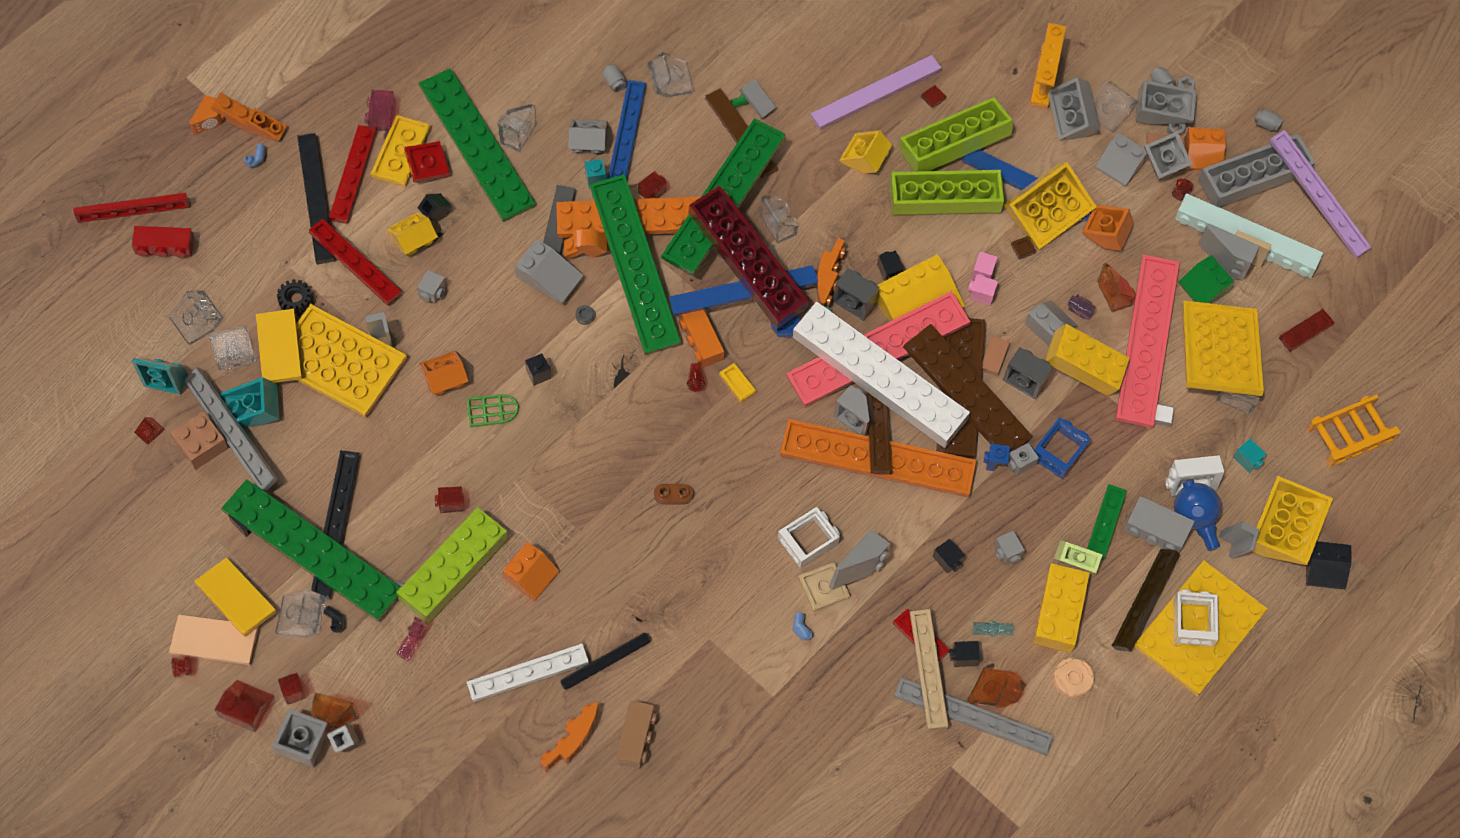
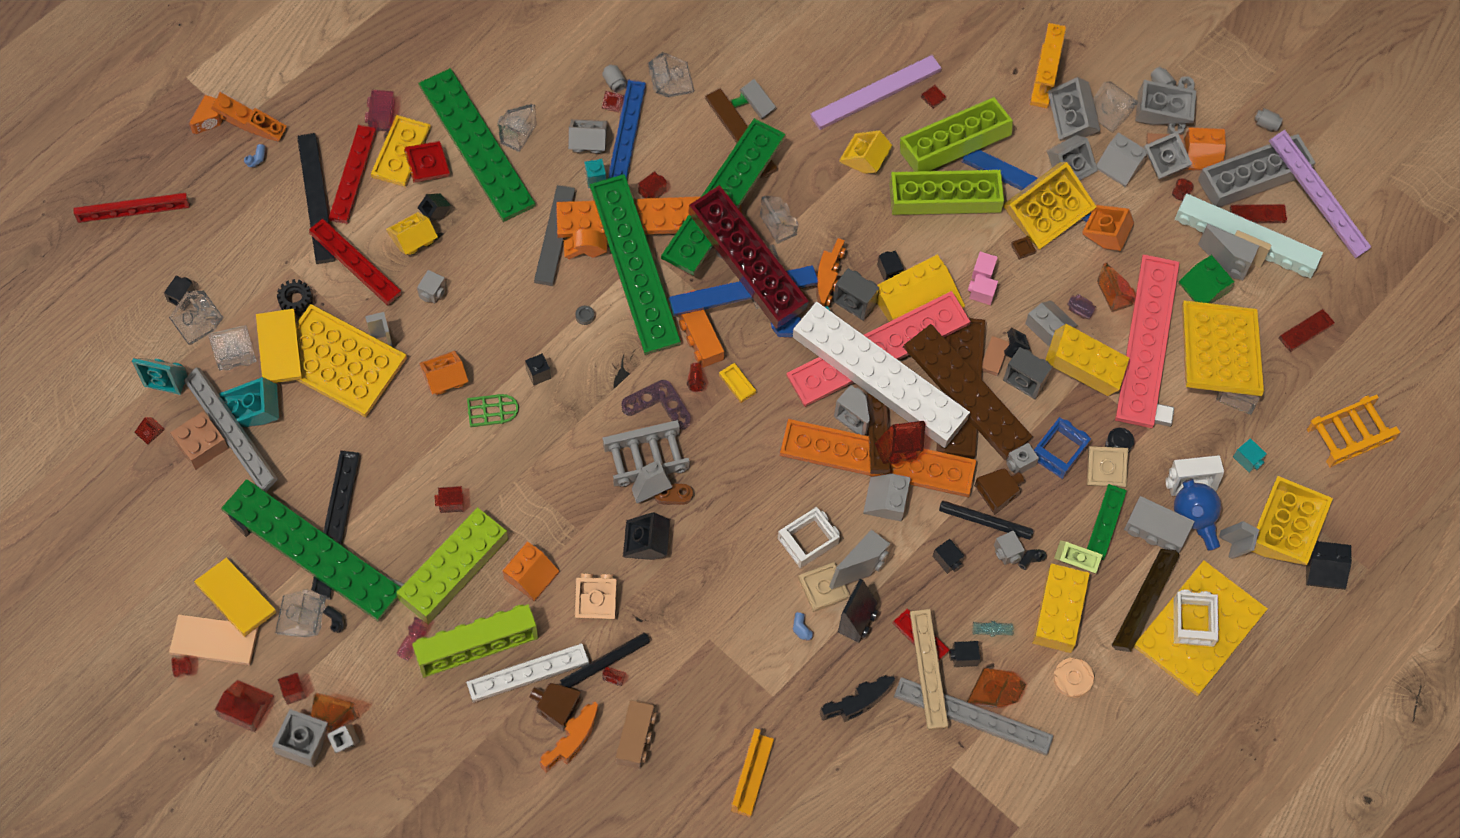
red brick [131,226,194,258] -> none
light grey slope [515,239,583,304] -> none
blue bracket [983,444,1010,471] -> none
none -> black brick [164,275,195,309]
none -> lime brick [412,604,538,678]
none -> reddish brown torso [530,683,581,731]
none -> light nougat plate [575,574,617,619]
none -> clear red slope [601,91,624,112]
none -> clear red slope [602,667,626,686]
none -> light grey fence [603,420,689,487]
none -> beam [621,380,690,430]
none -> black slope [623,512,670,560]
none -> light grey slope [632,460,672,503]
none -> light orange fence [731,728,774,817]
none -> black slope [820,675,895,722]
none -> black slope [838,579,879,643]
none -> light grey slope [863,474,910,521]
none -> clear red slope [875,421,926,464]
none -> black axle [939,500,1033,540]
none -> reddish brown torso [974,468,1024,515]
none -> black bracket [1004,327,1030,358]
none -> black arm [1018,549,1047,570]
none -> light grey slope [1047,135,1098,180]
none -> tan tile [1086,446,1128,487]
none -> black wheel [1105,427,1134,454]
none -> clear red tile [1230,204,1287,224]

